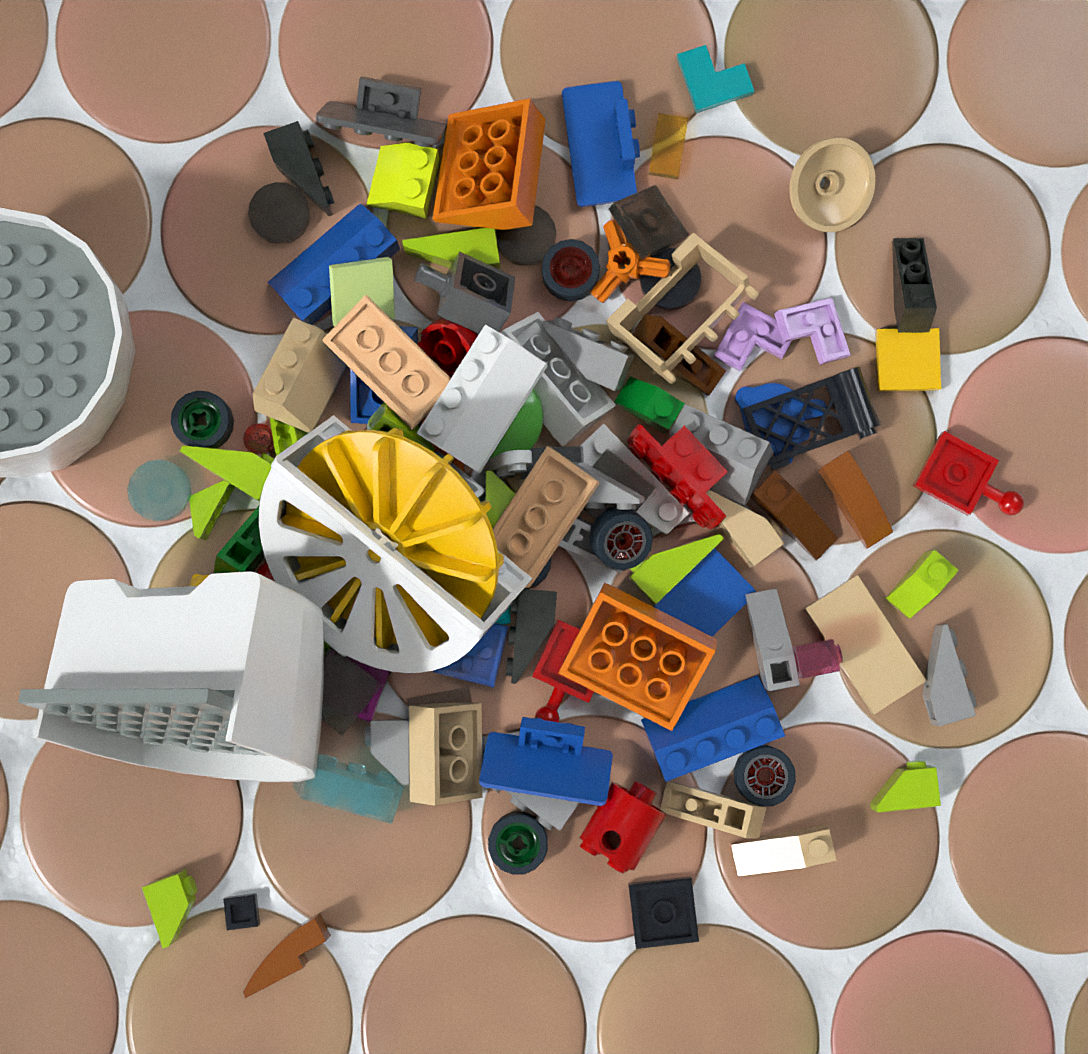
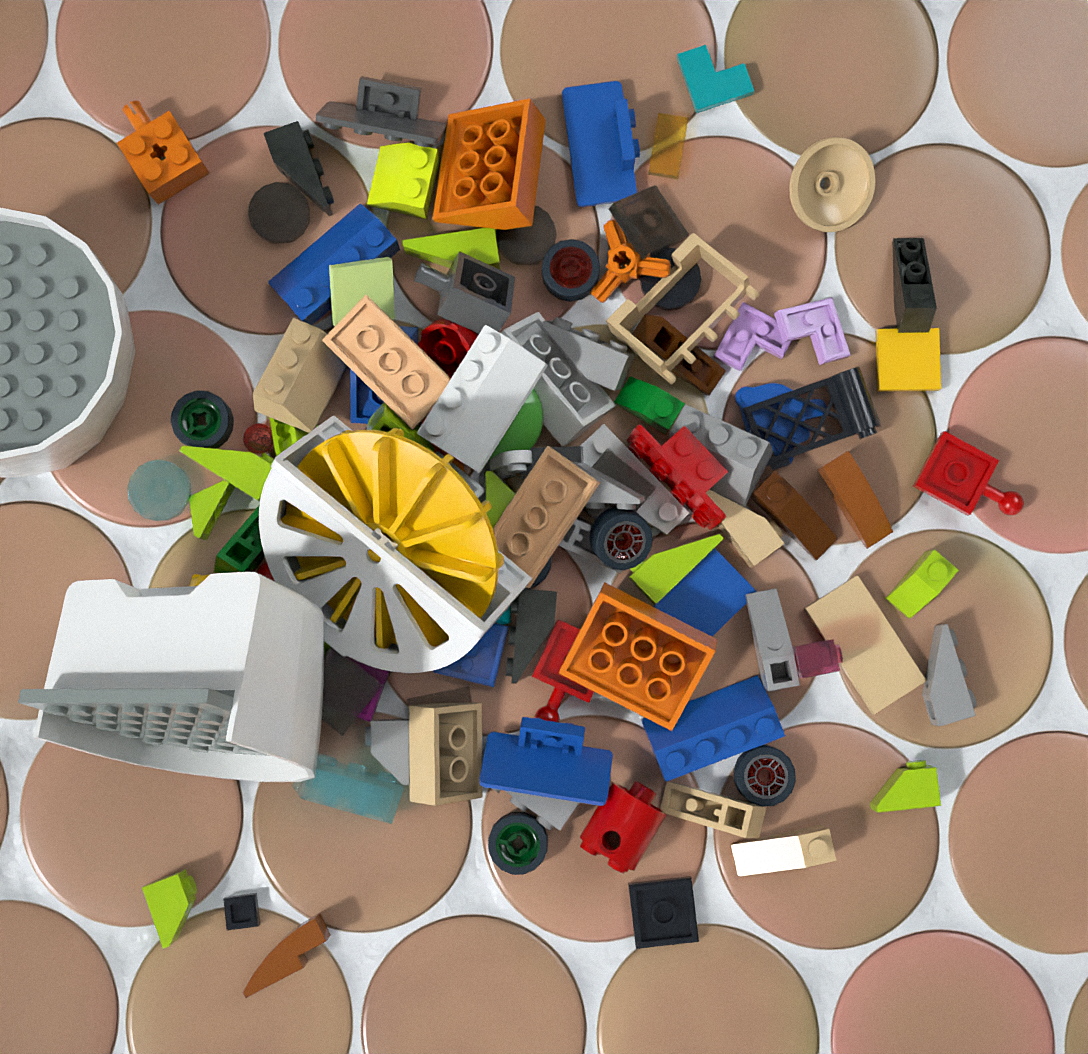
none -> orange brick [117,100,210,205]

